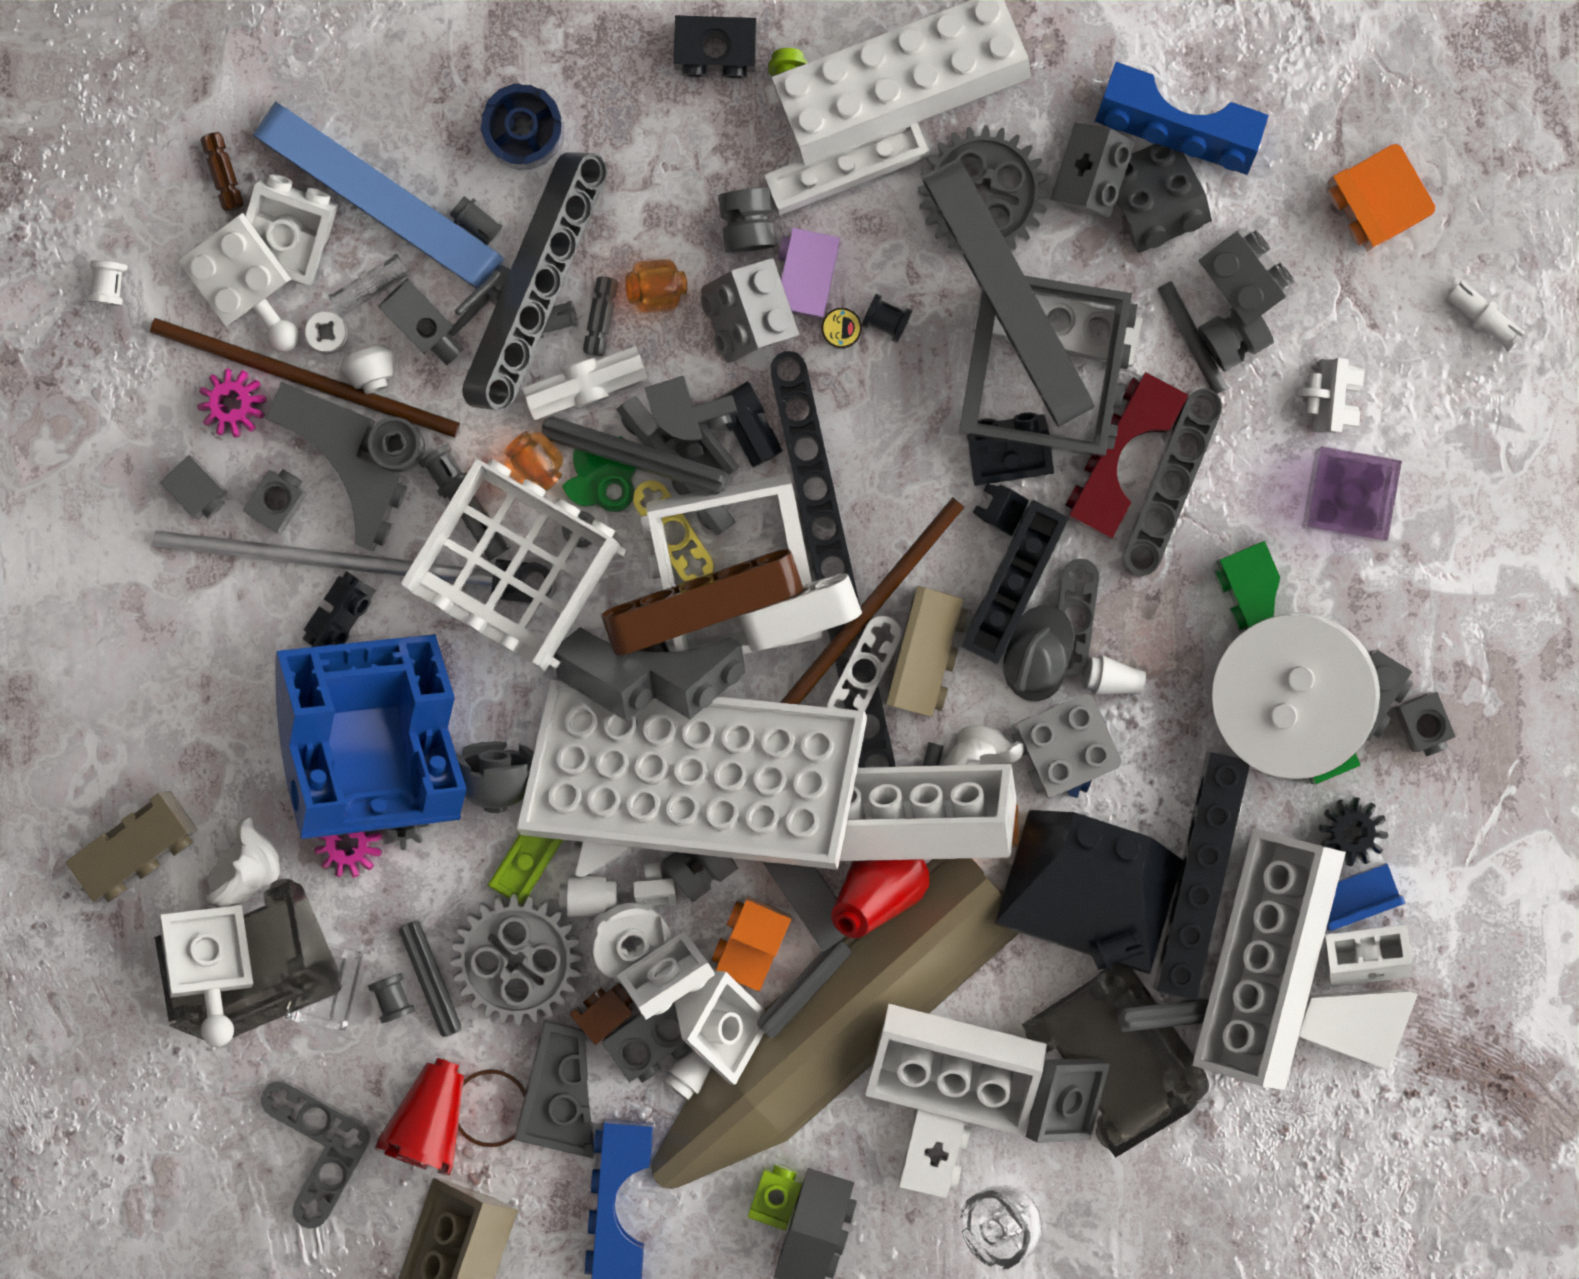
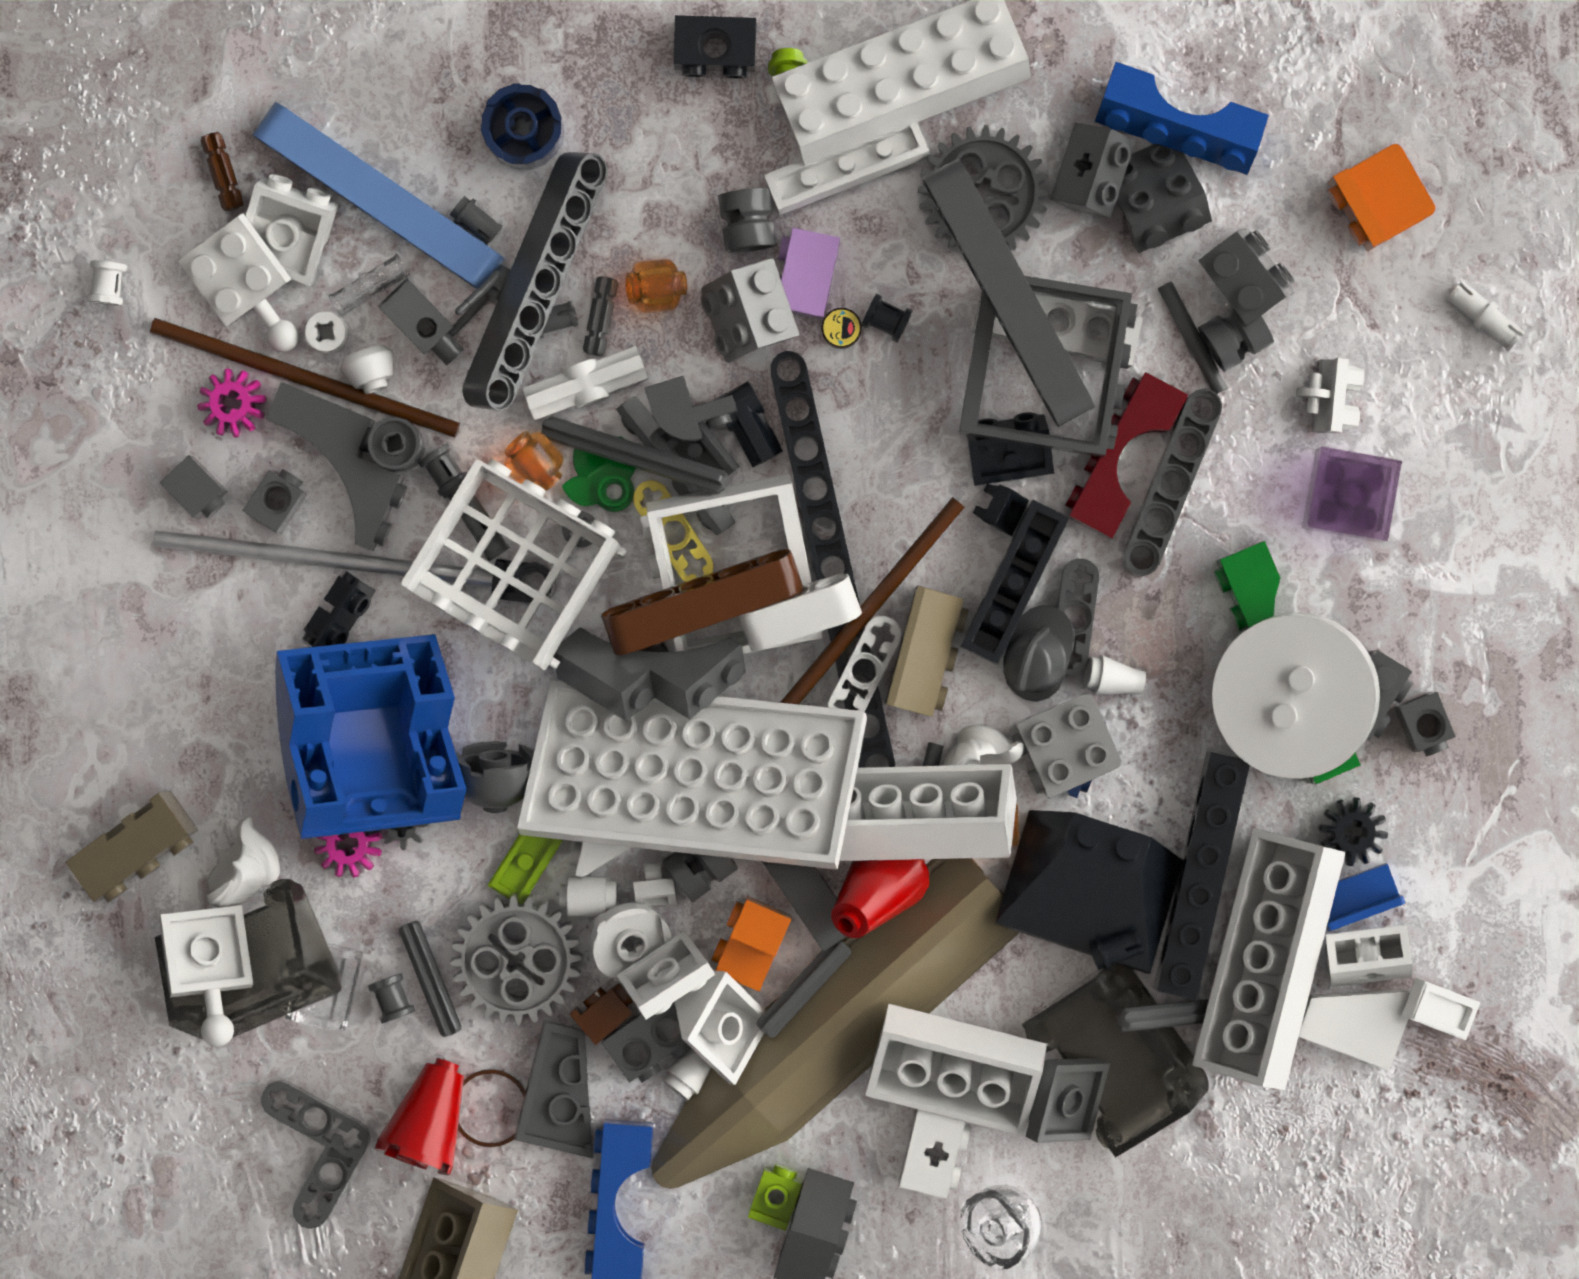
none -> white tile [1401,978,1480,1040]

